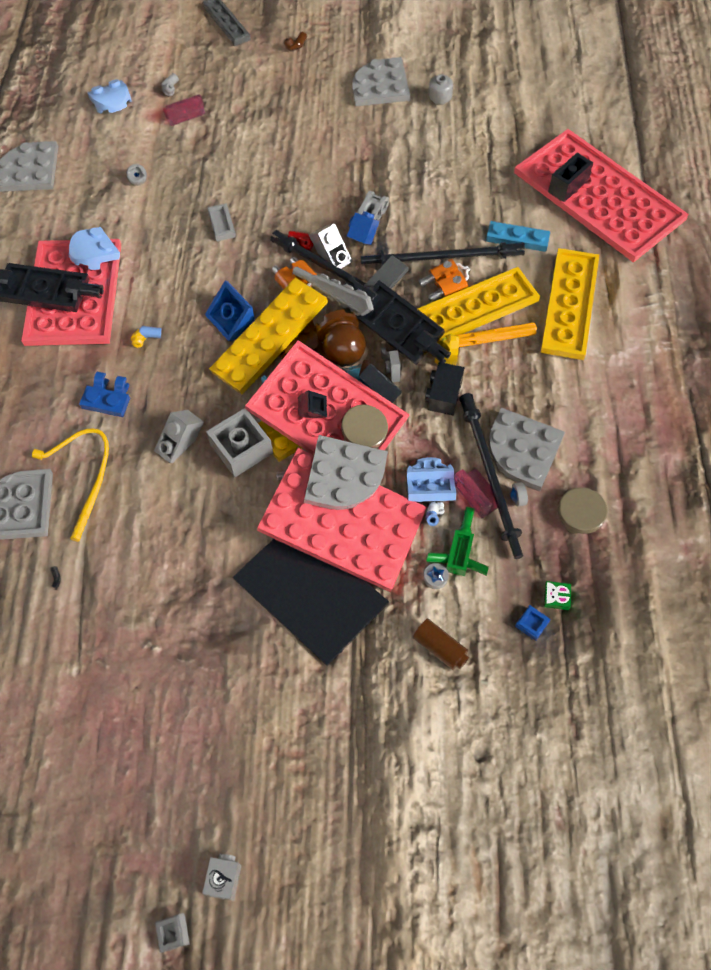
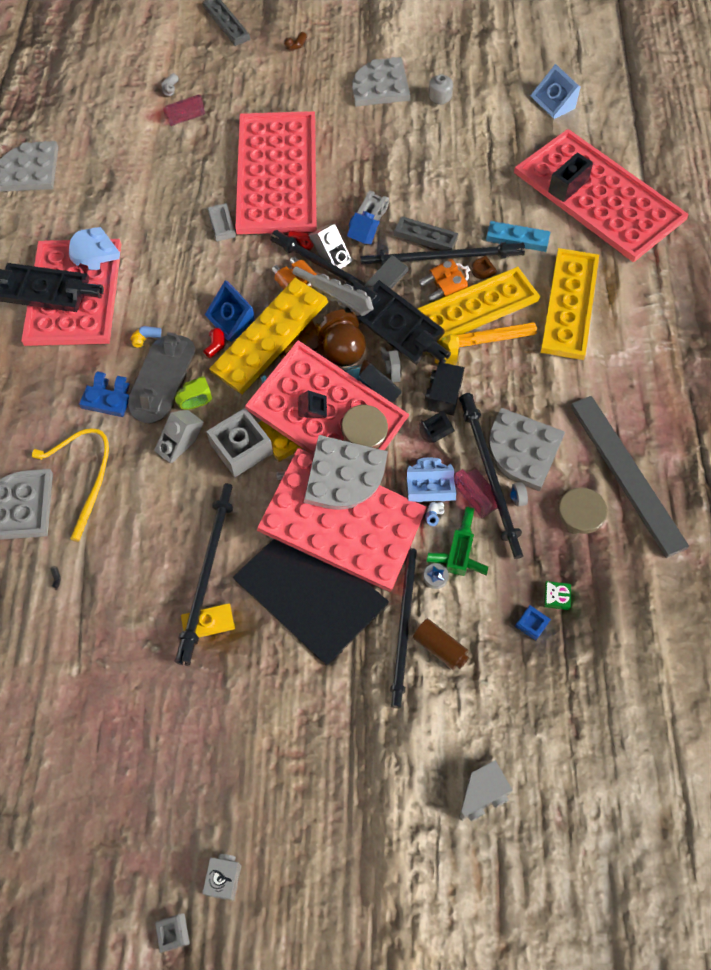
light blue slope [87,79,132,113] -> none
light grey tile [127,164,147,186] -> none
none -> flat silver piece [128,332,195,423]
none -> black bar [174,483,233,666]
none -> lime rock [175,376,212,410]
none -> yellow plate [181,603,235,638]
none -> red arm [203,328,225,358]
none -> coral plate [236,111,317,234]
none -> black bar [390,548,417,709]
none -> dark grey plate [394,216,459,251]
none -> black plate [419,410,455,443]
none -> light grey slope [459,760,512,821]
none -> reddish brown tile [471,256,497,279]
none -> light blue slope [530,64,580,119]
none -> dark grey tile [571,396,689,558]

